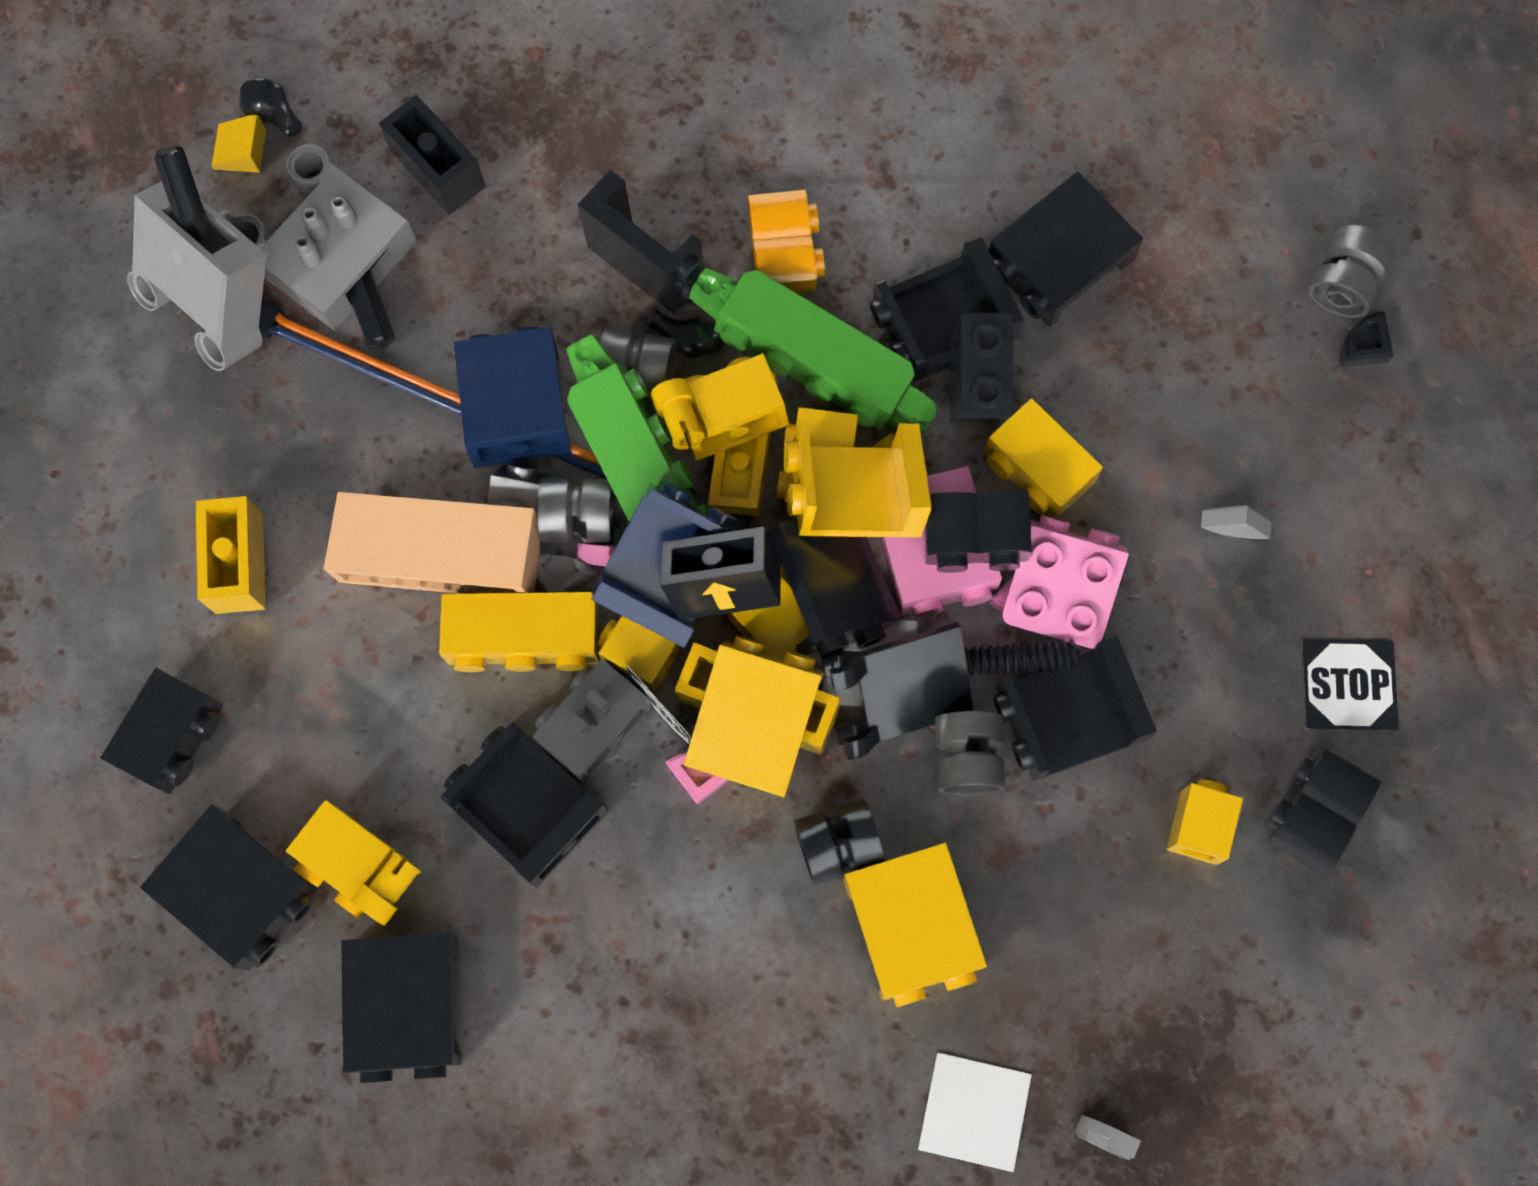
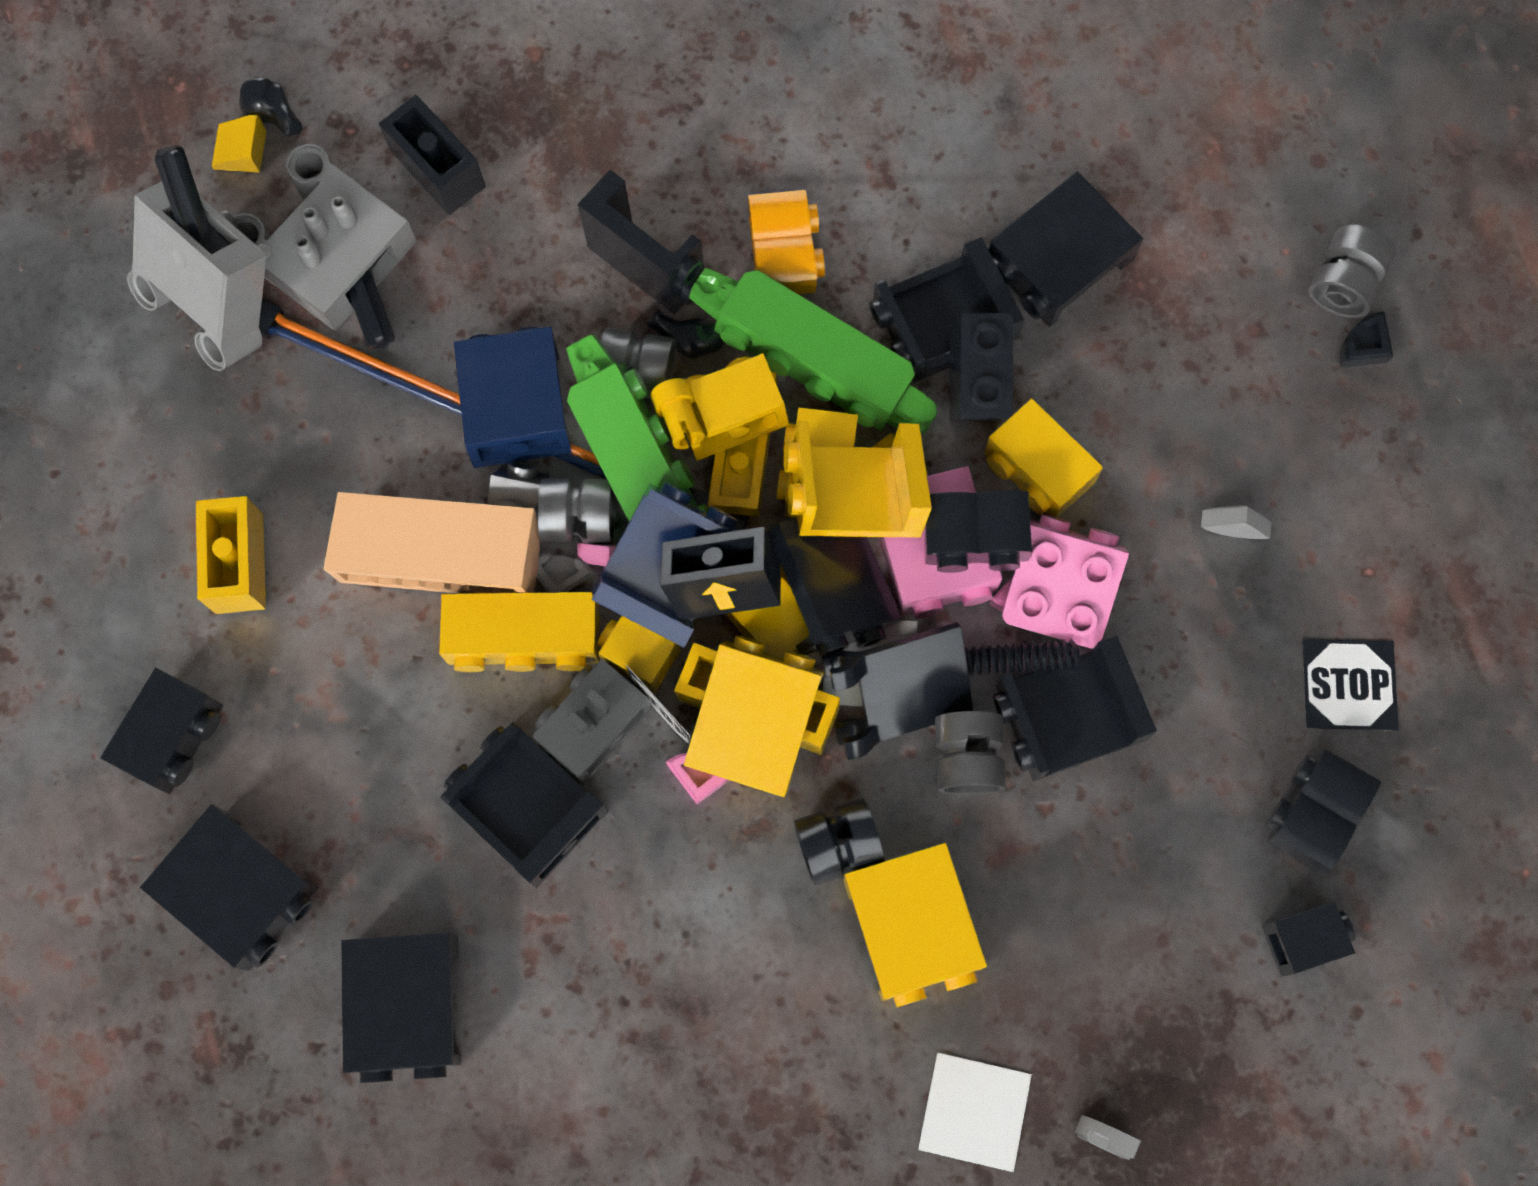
yellow hinge [286,800,421,926] -> none
yellow brick [1166,779,1243,865] -> none
none -> black brick [1262,901,1355,977]

